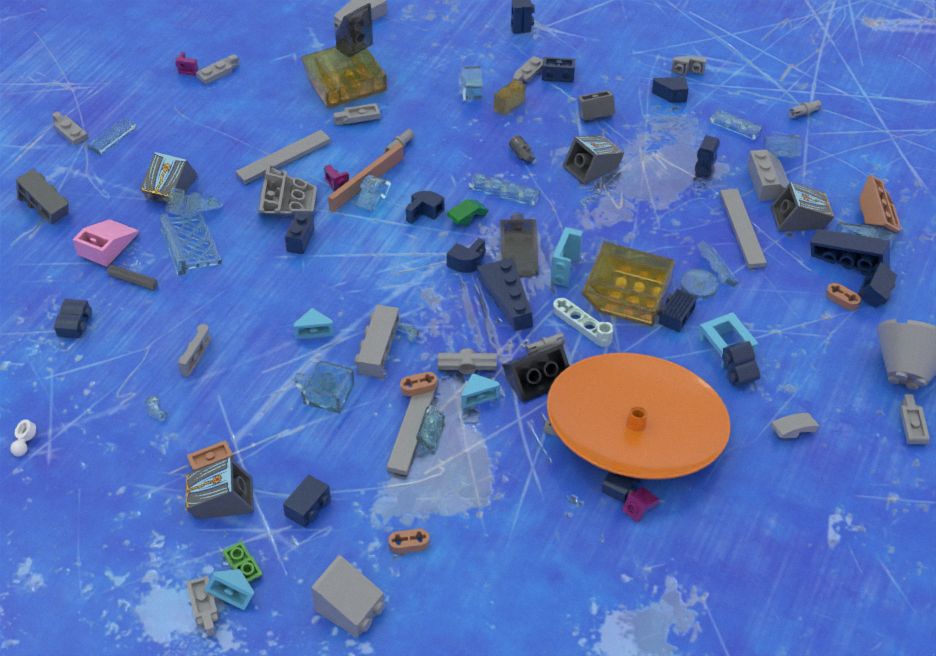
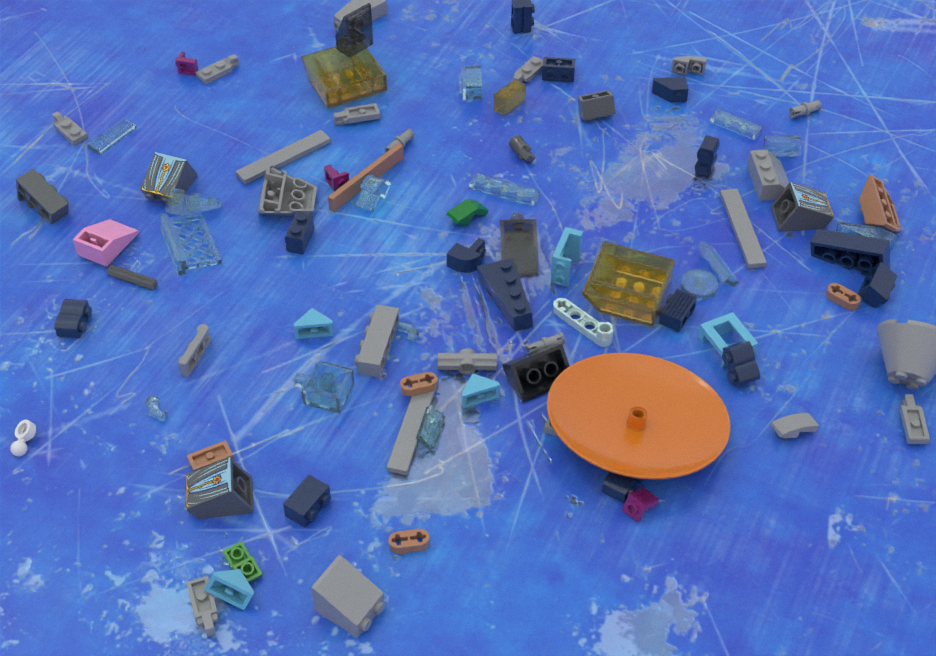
dark blue brick [405,191,445,224] -> none
dark grey slope [562,135,624,184] -> none

